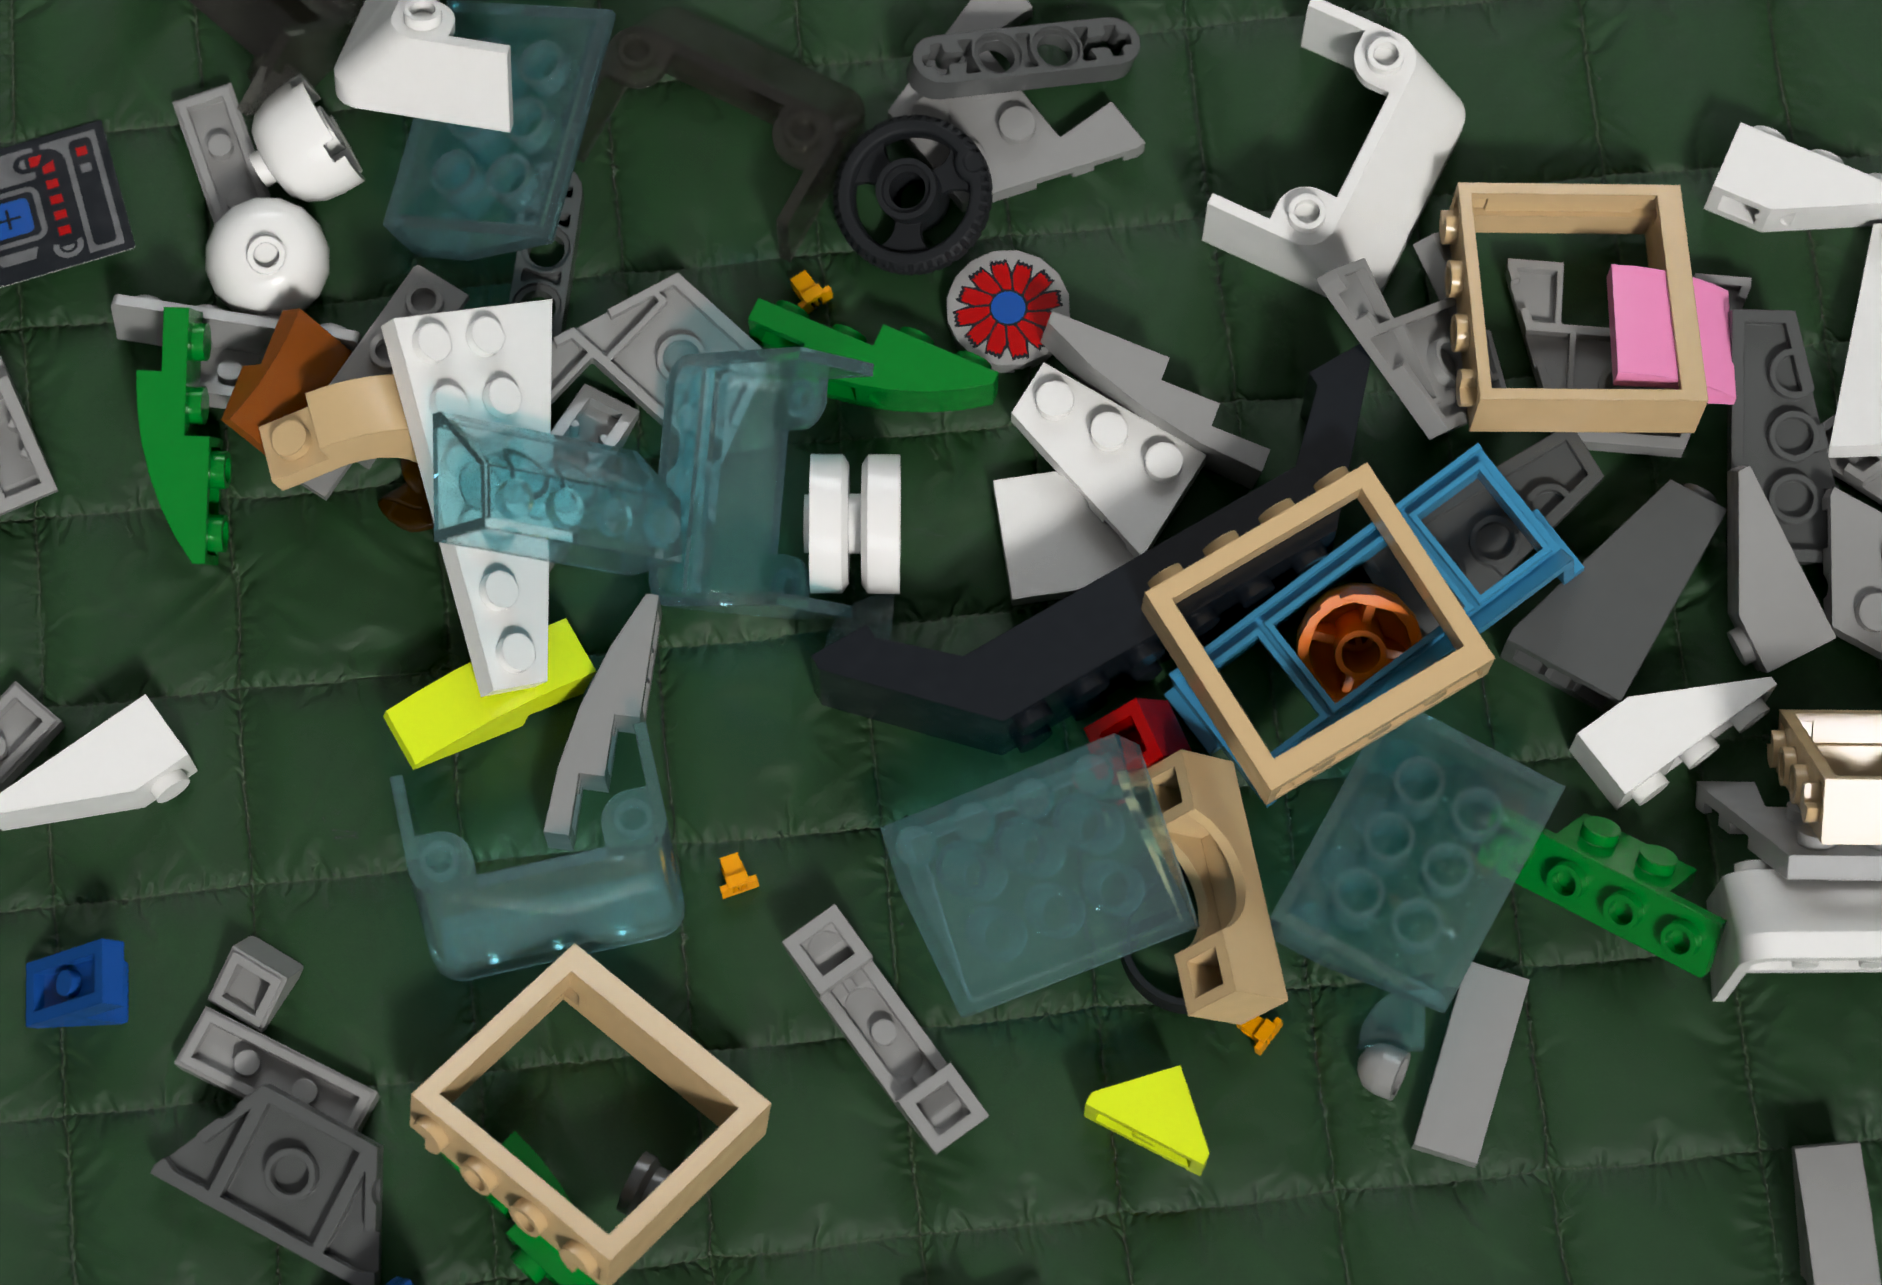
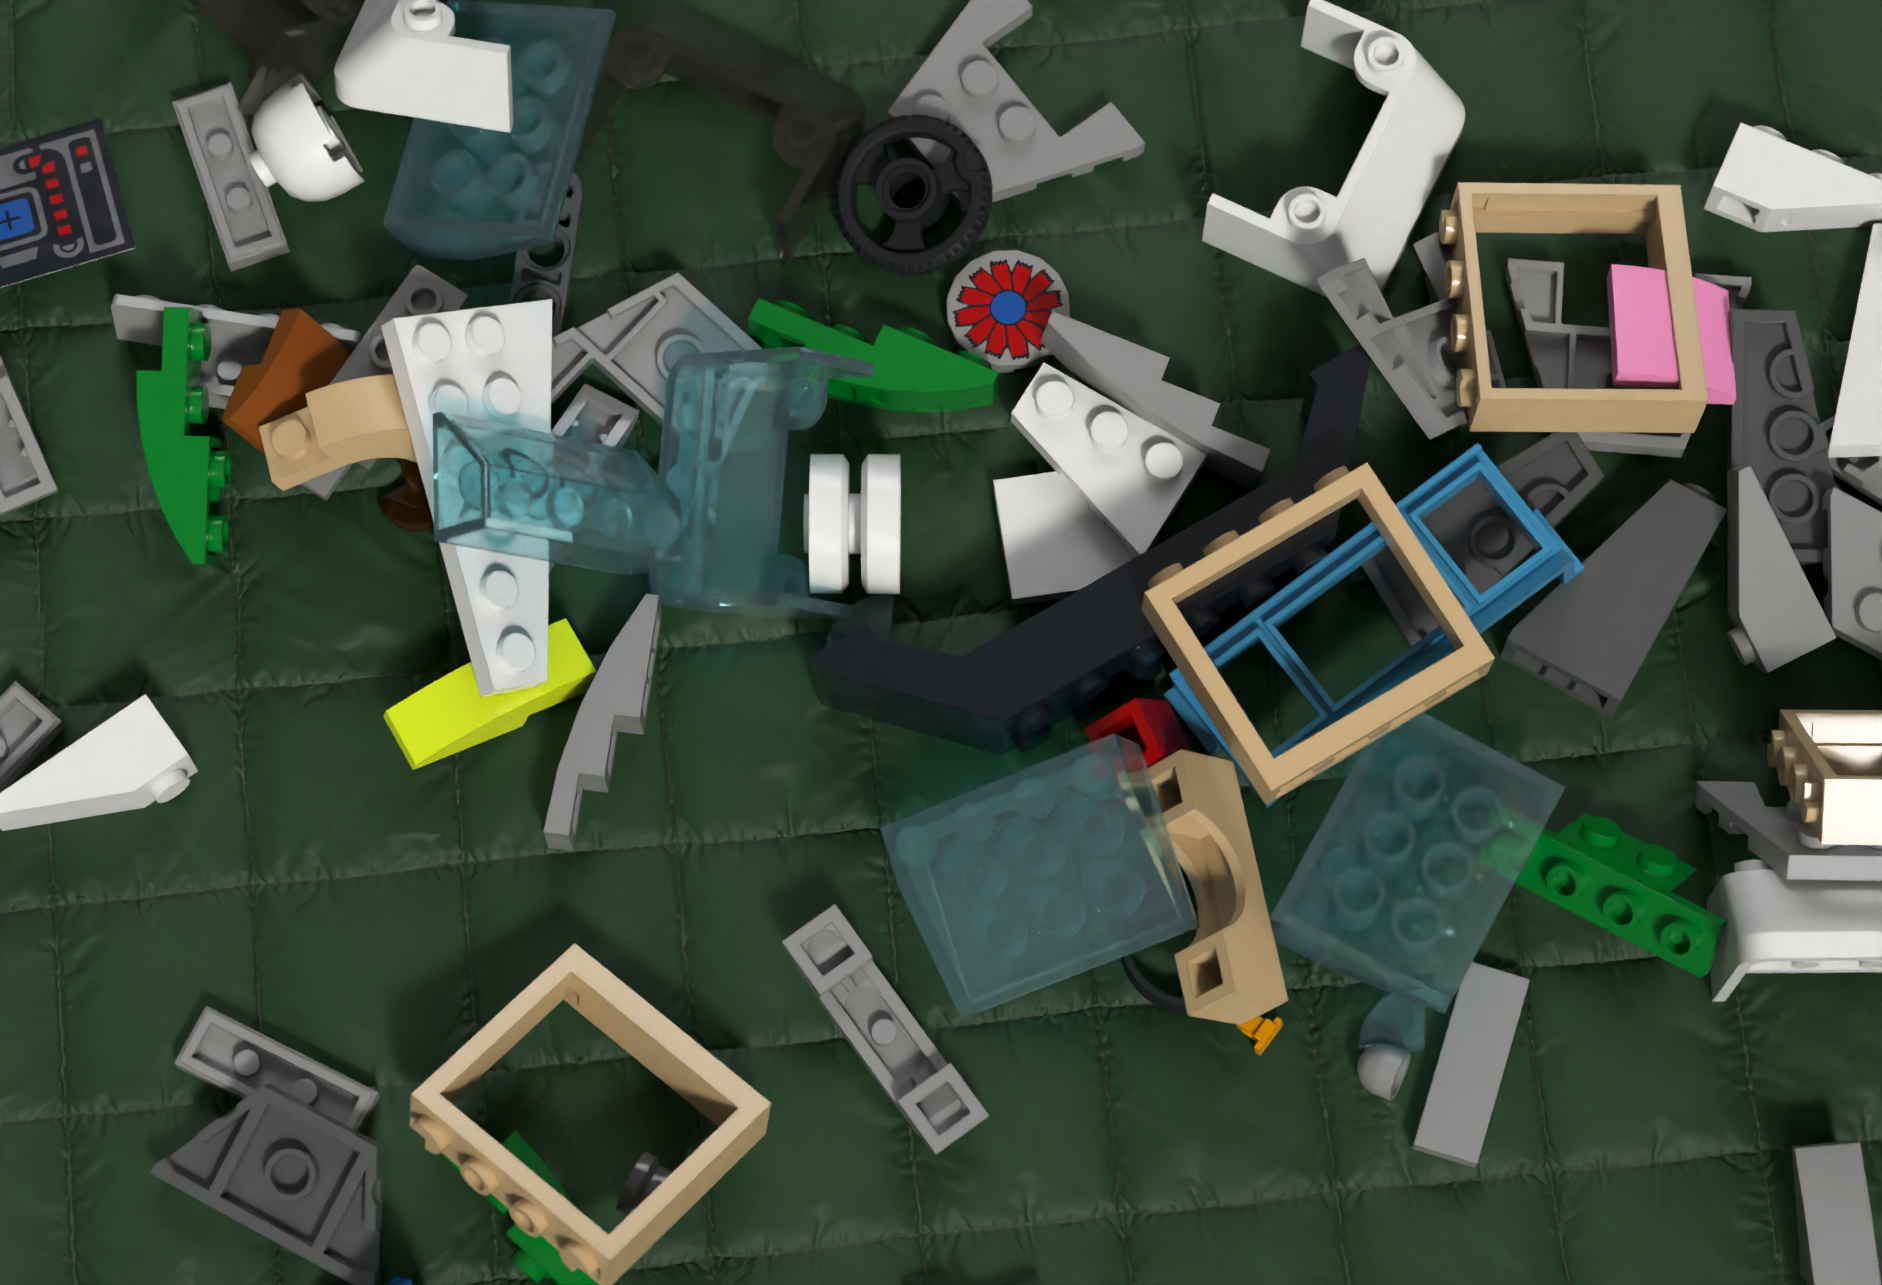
blue slope [26,938,129,1028] -> none
white cylinder [205,197,330,316] -> none
light grey slope [207,936,304,1033] -> none
clear light blue windscreen [390,721,686,981] -> none
light orange piece [719,852,759,899] -> none
light orange piece [790,270,834,314] -> none
dark grey beam [906,17,1140,100] -> none
neon yellow slope [1084,1065,1209,1176] -> none
orange cylinder [1295,582,1423,704] -> none
white slope [1569,677,1777,810] -> none

